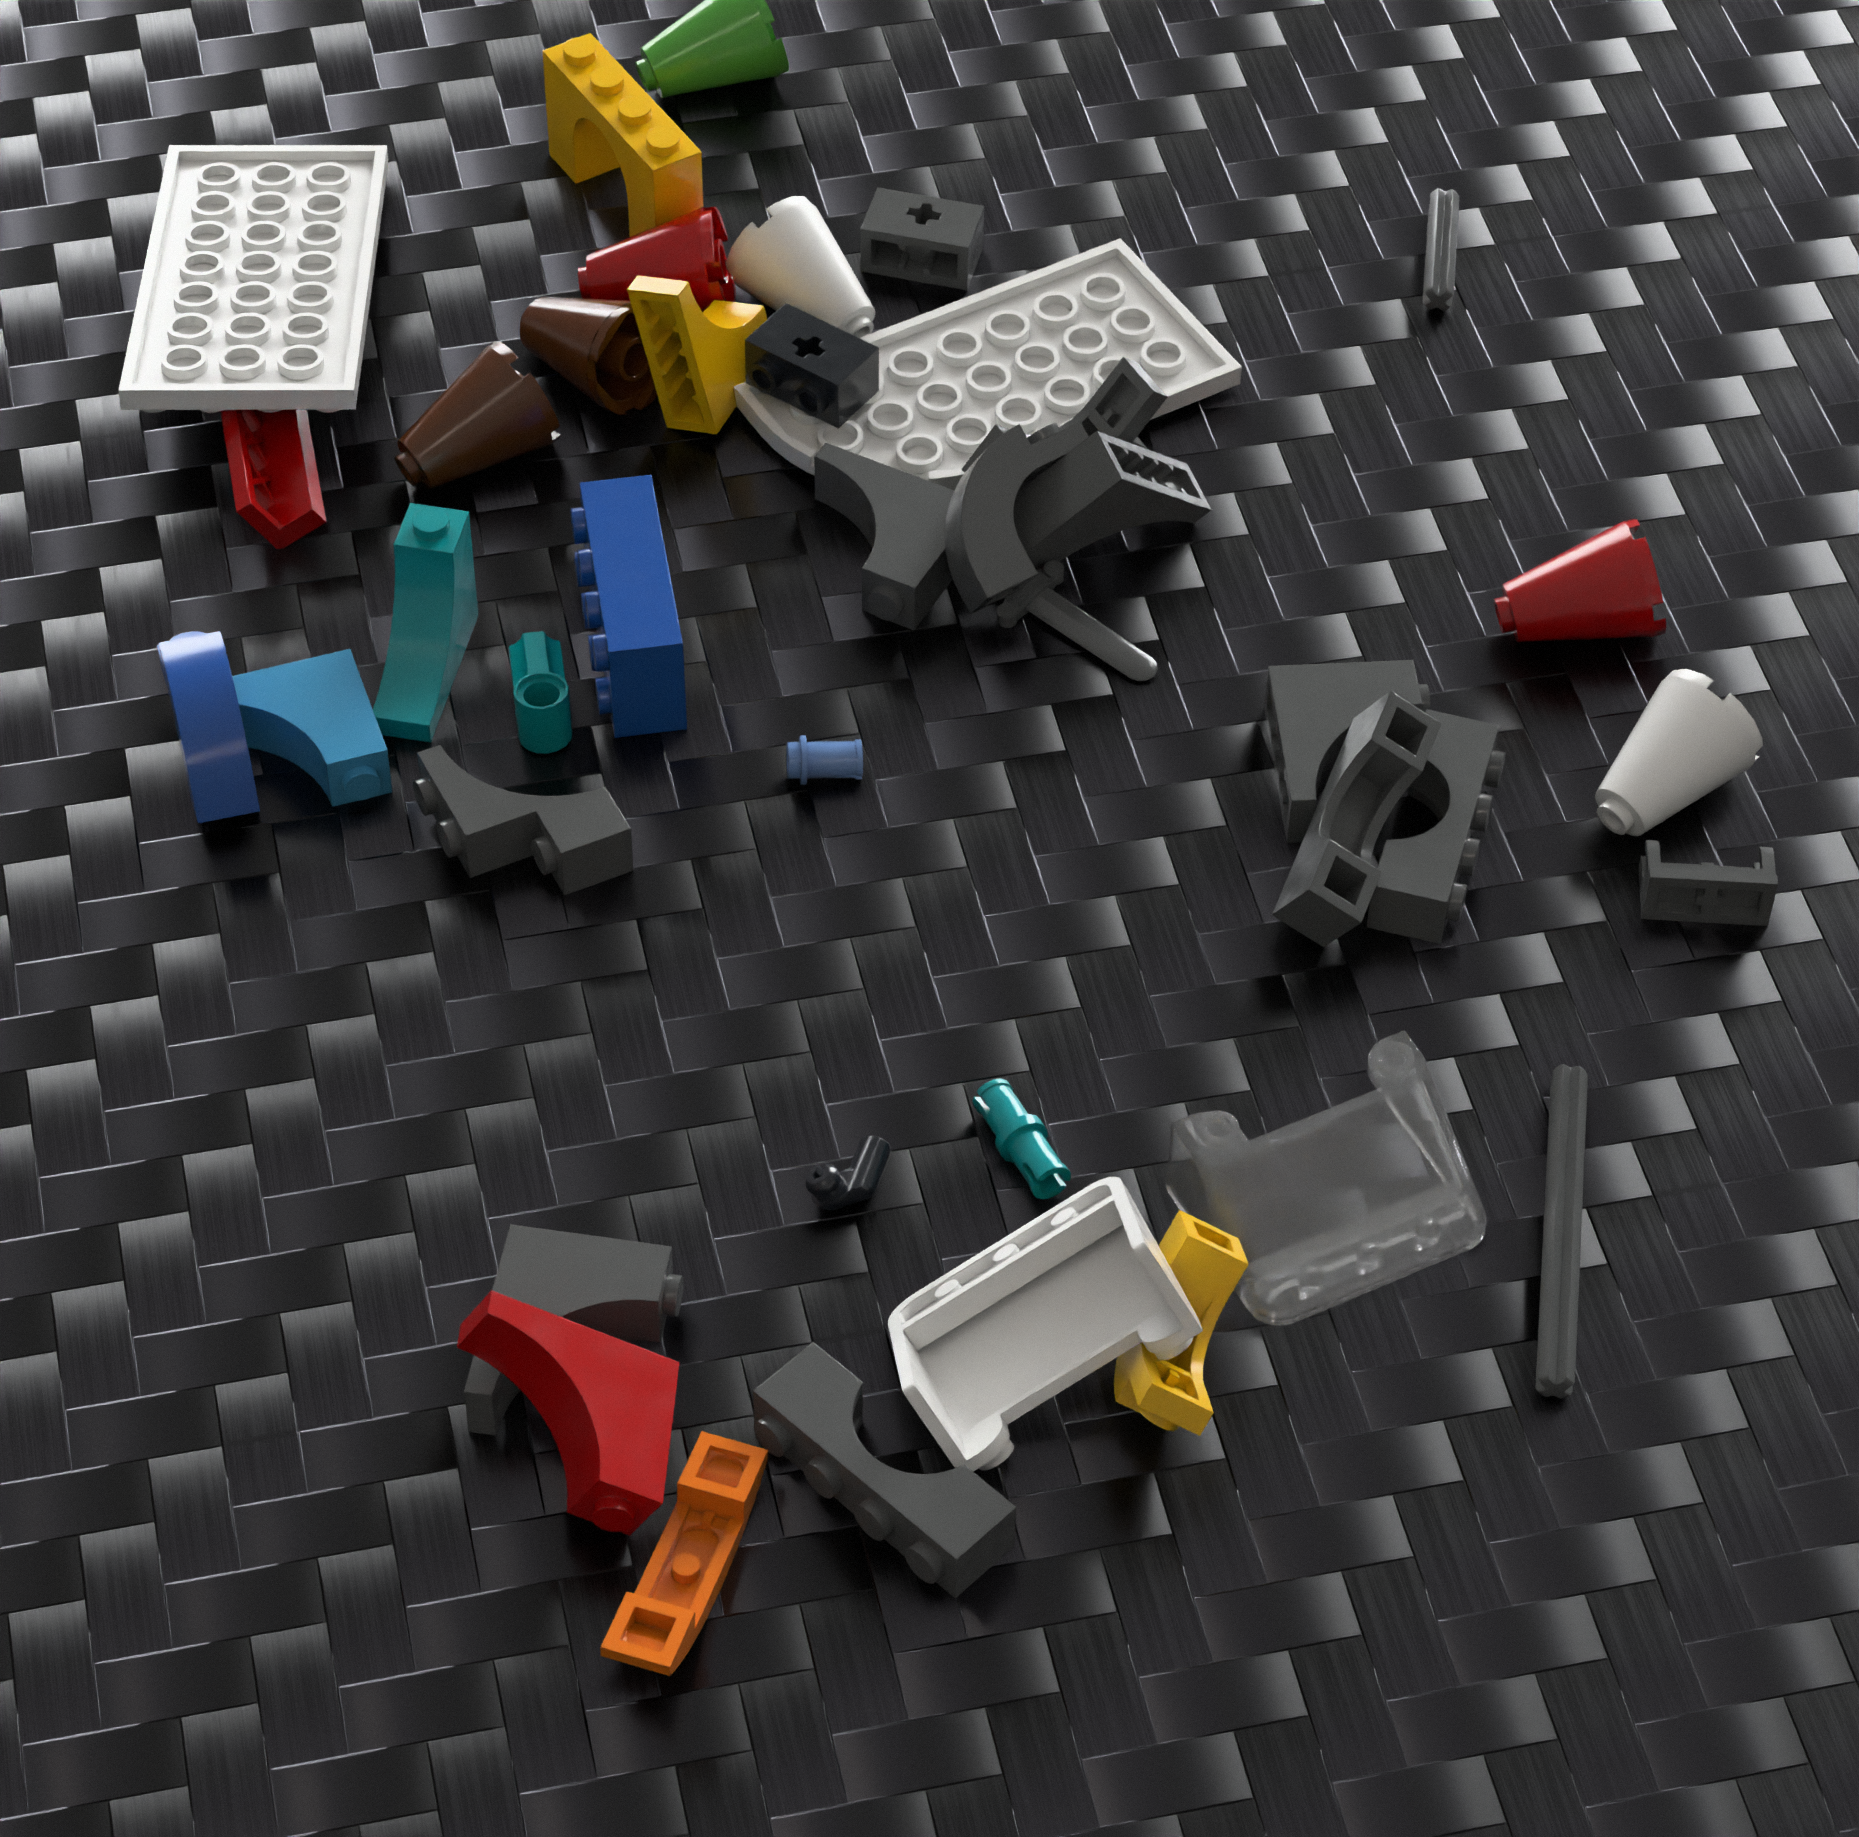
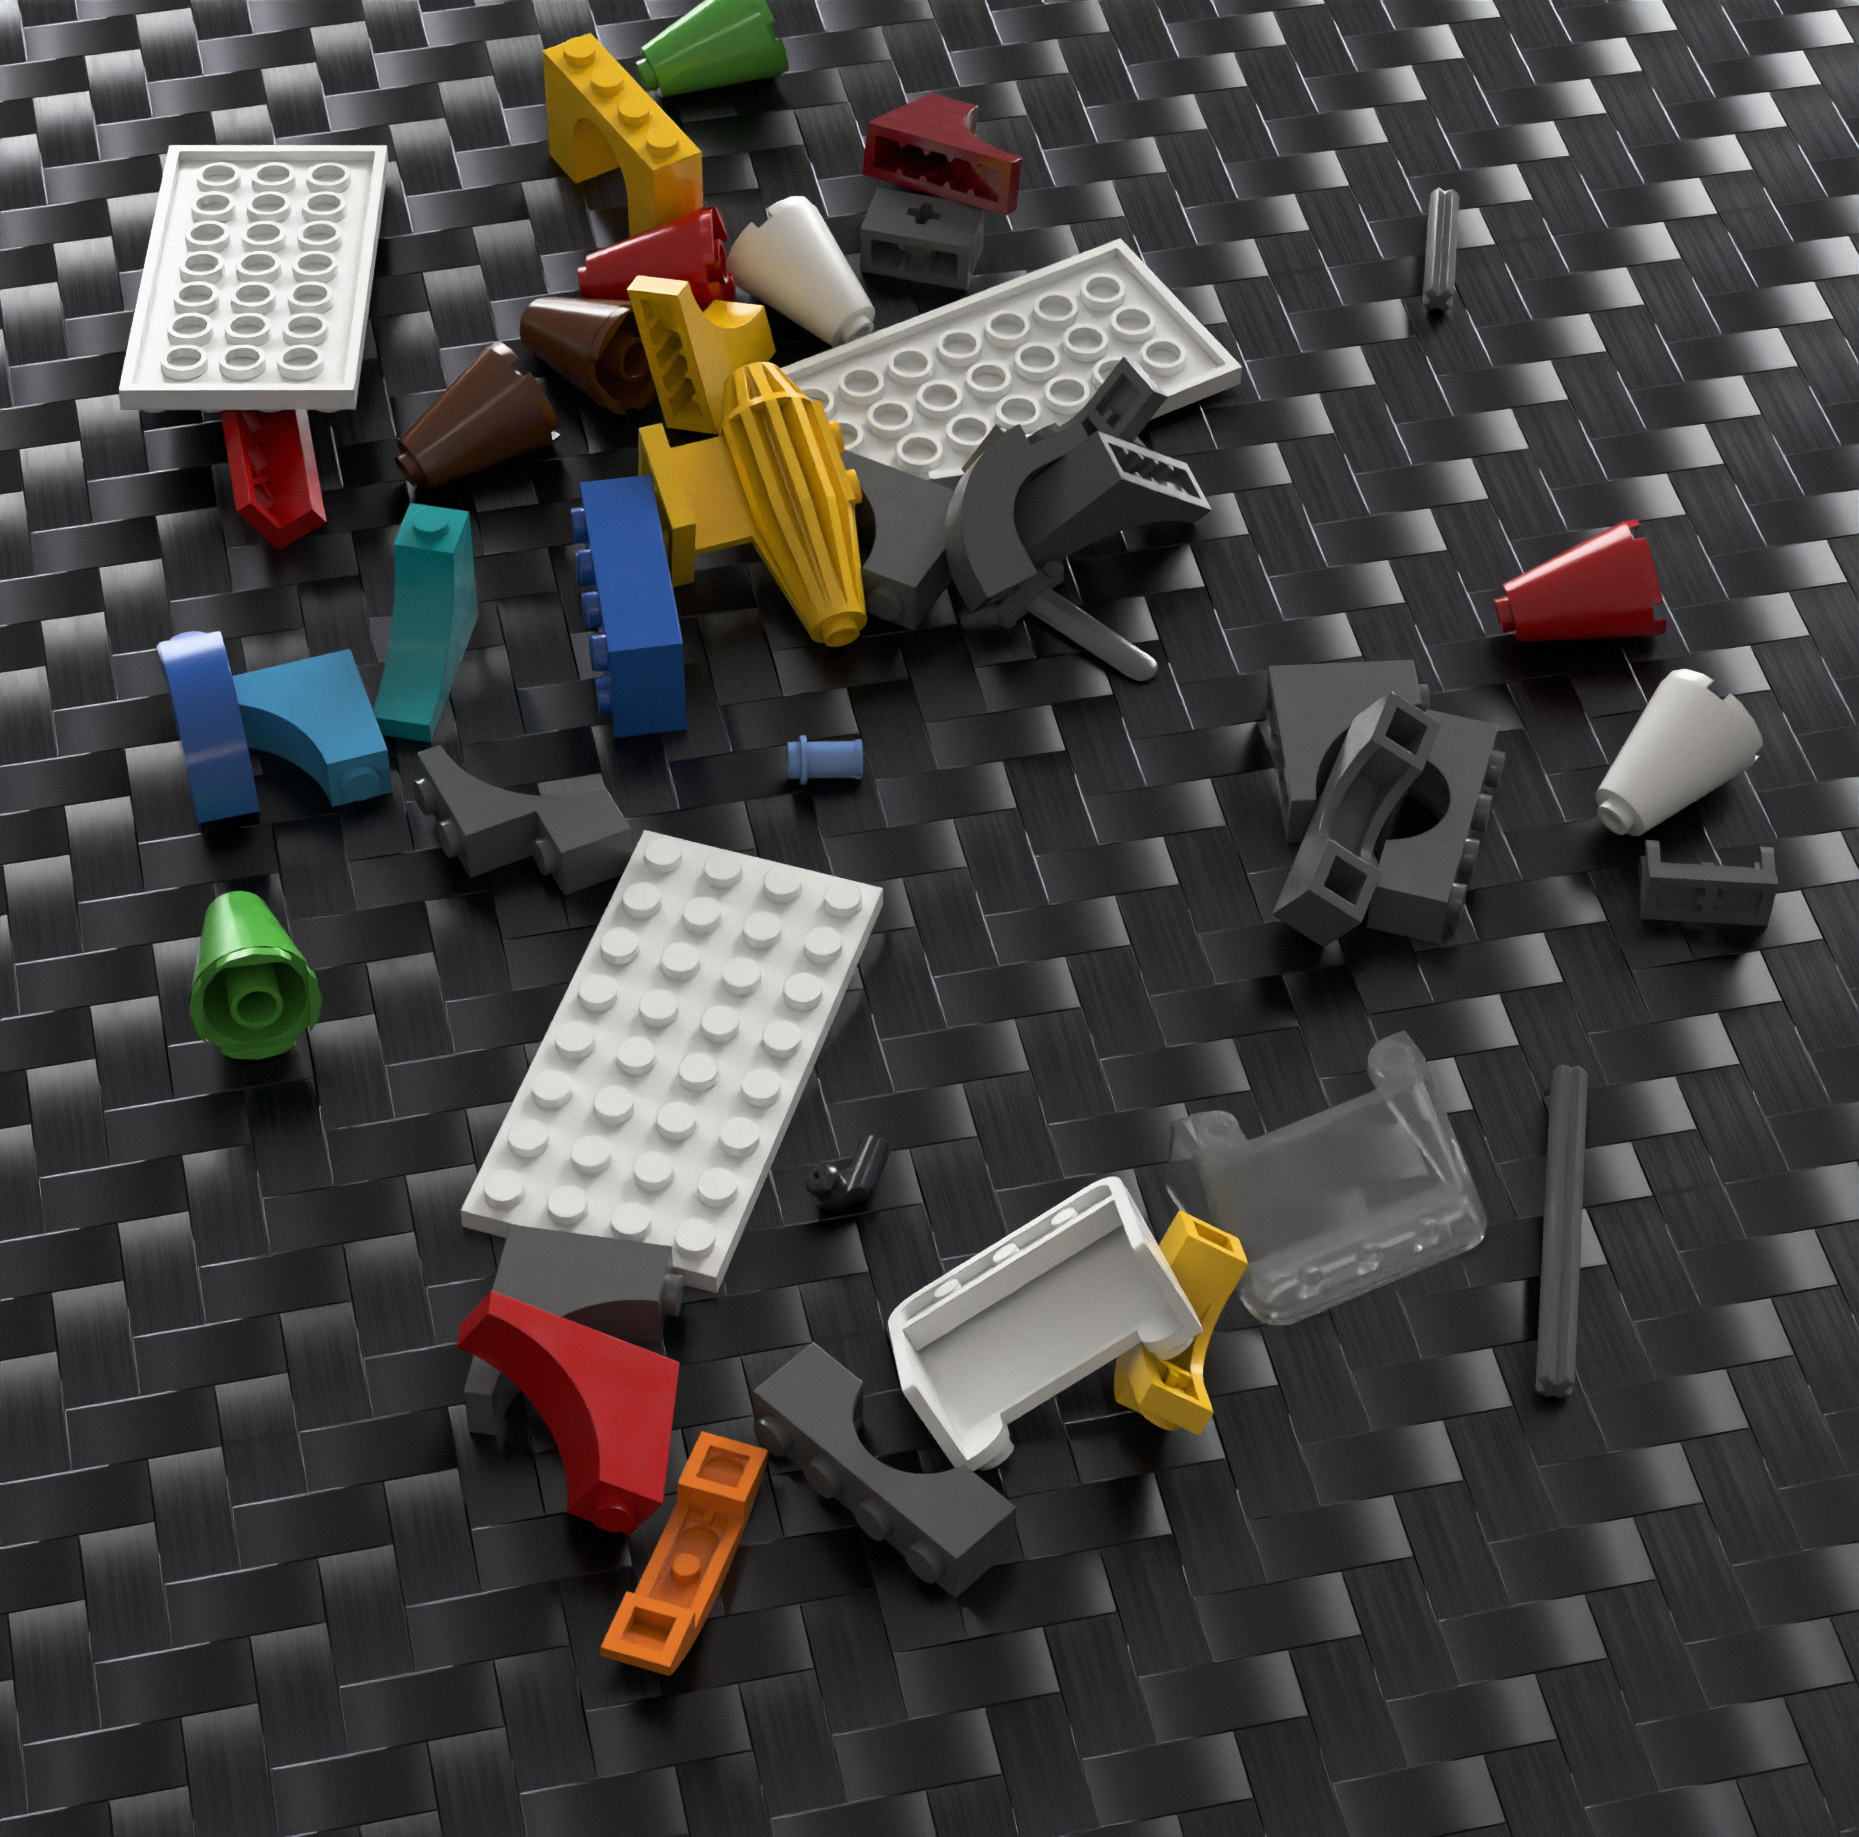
teal piece [509,631,573,754] -> none
black brick [745,303,879,429] -> none
teal pin [972,1078,1071,1199] -> none
none -> bright green cone [189,891,322,1060]
none -> white plate [461,830,883,1294]
none -> yellow piece [638,362,867,647]
none -> dark red arch [862,93,1023,216]

